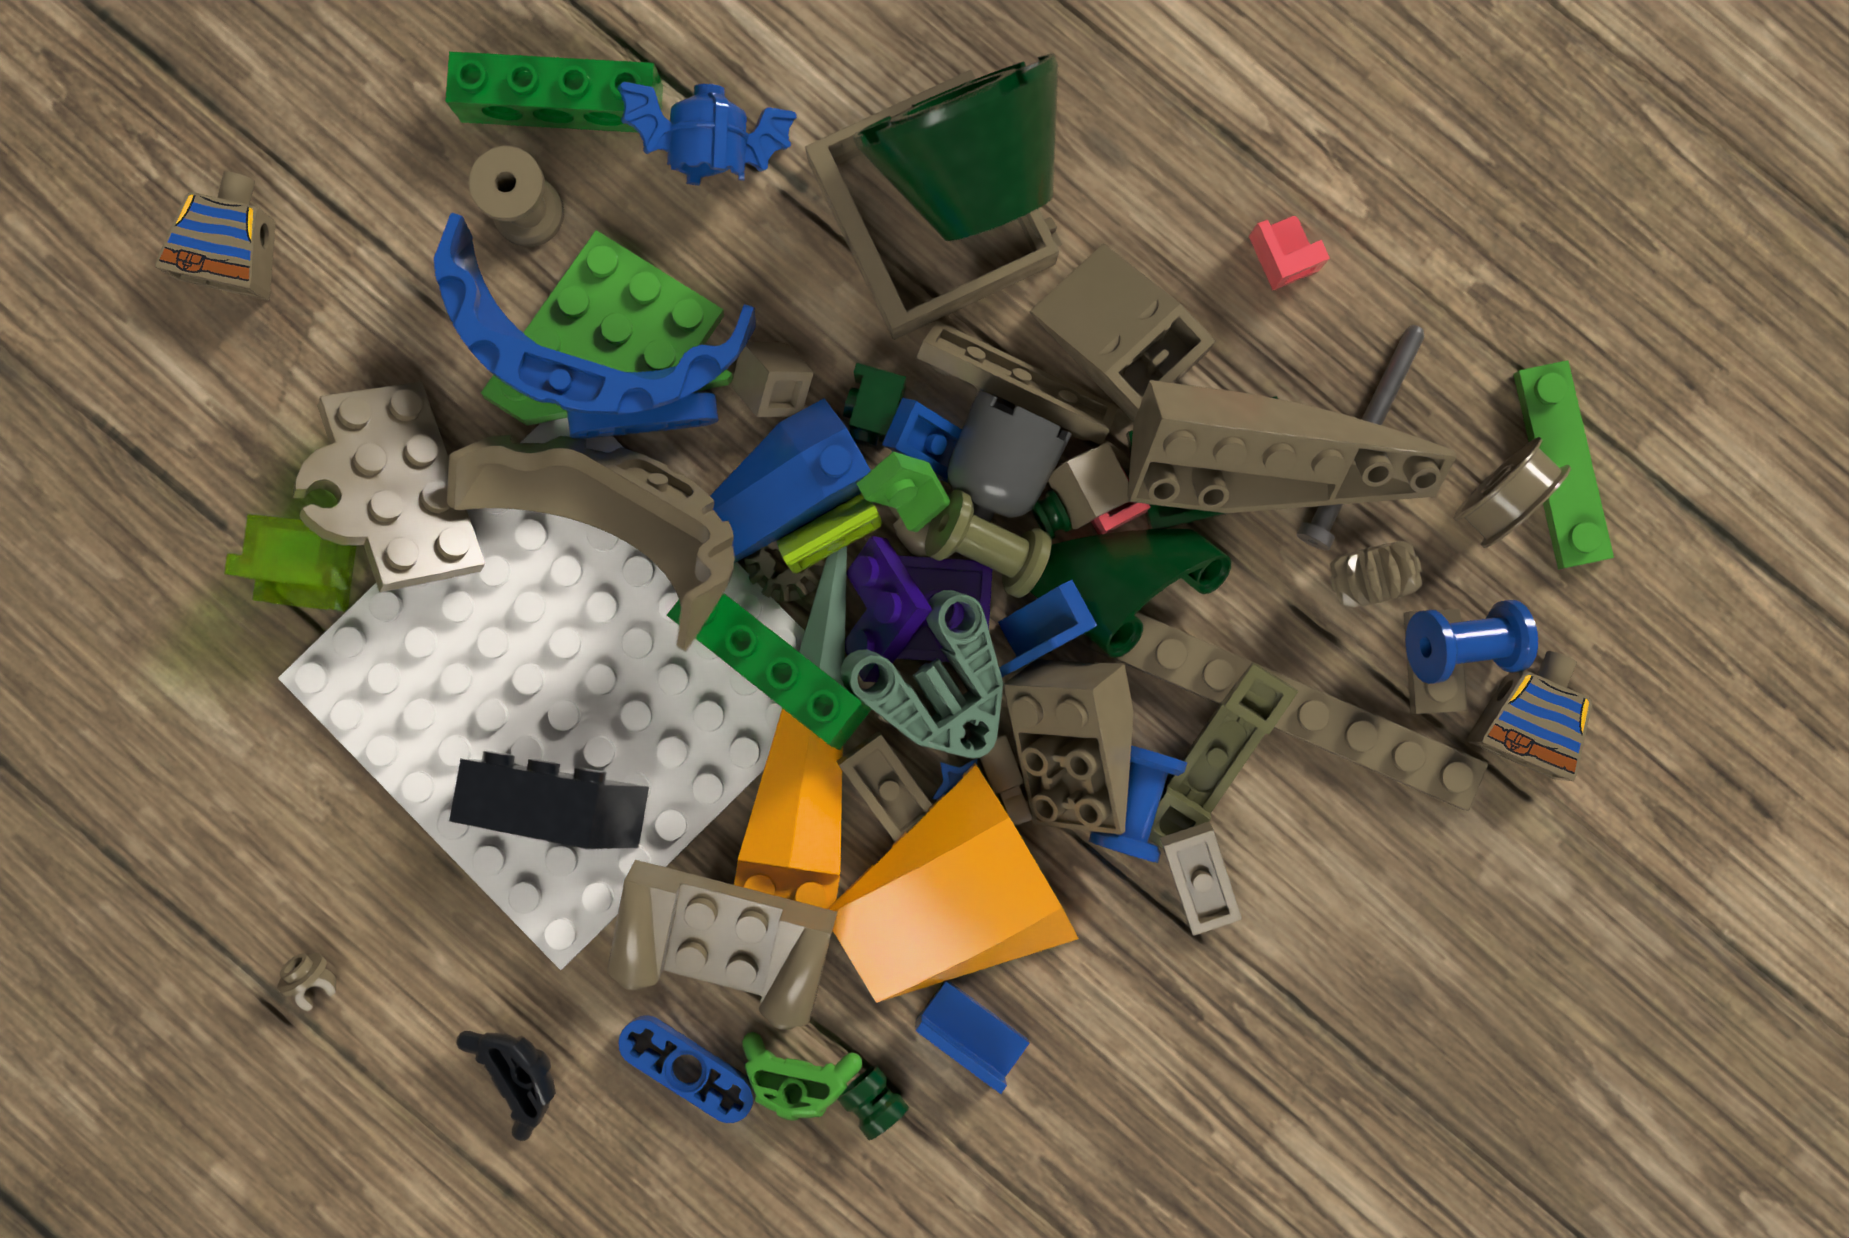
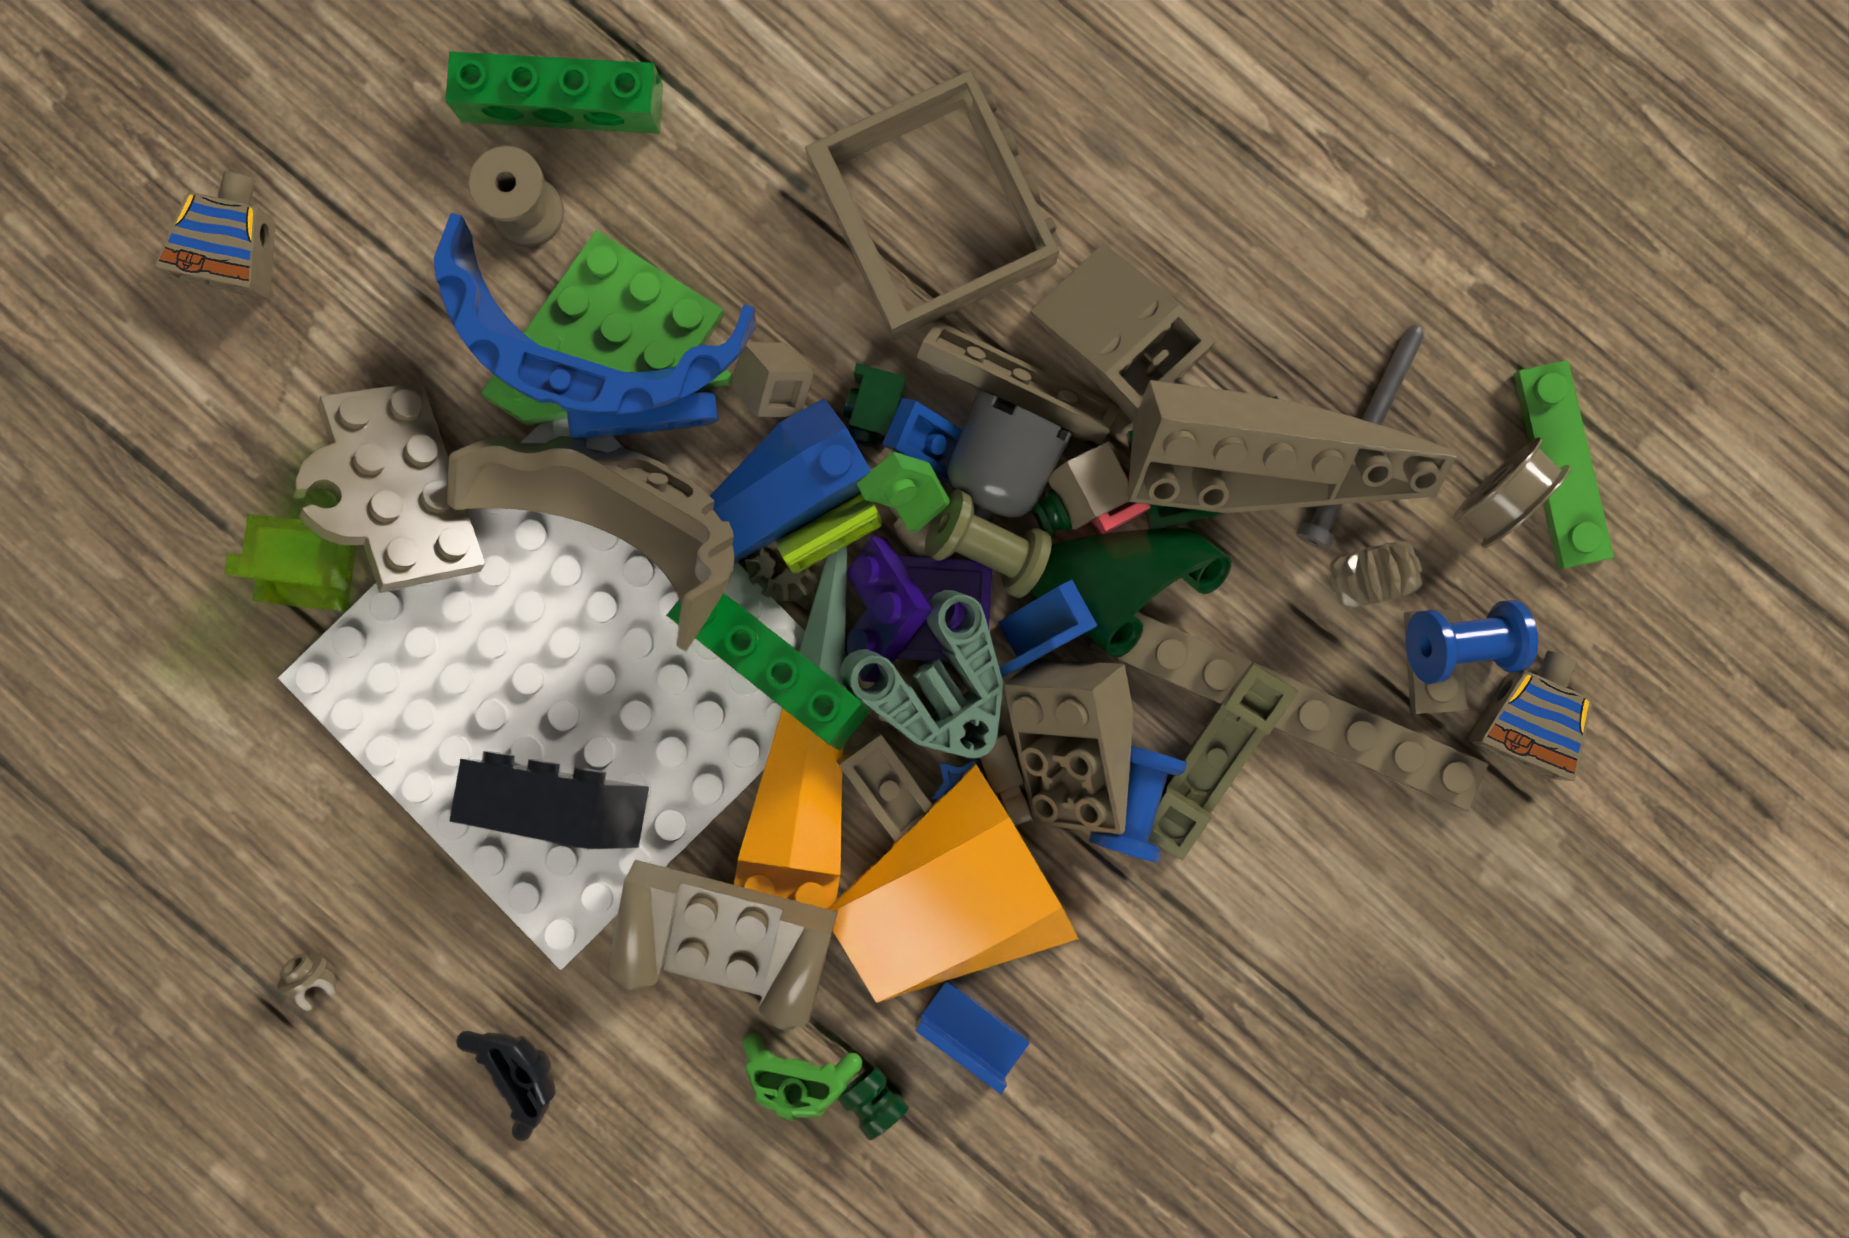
blue helmet [617,82,797,186] -> none
blue beam [618,1015,755,1123] -> none
dark green cone [853,54,1058,241] -> none
dark tan plate [1160,822,1242,936] -> none
coral panel [1249,216,1330,291] -> none

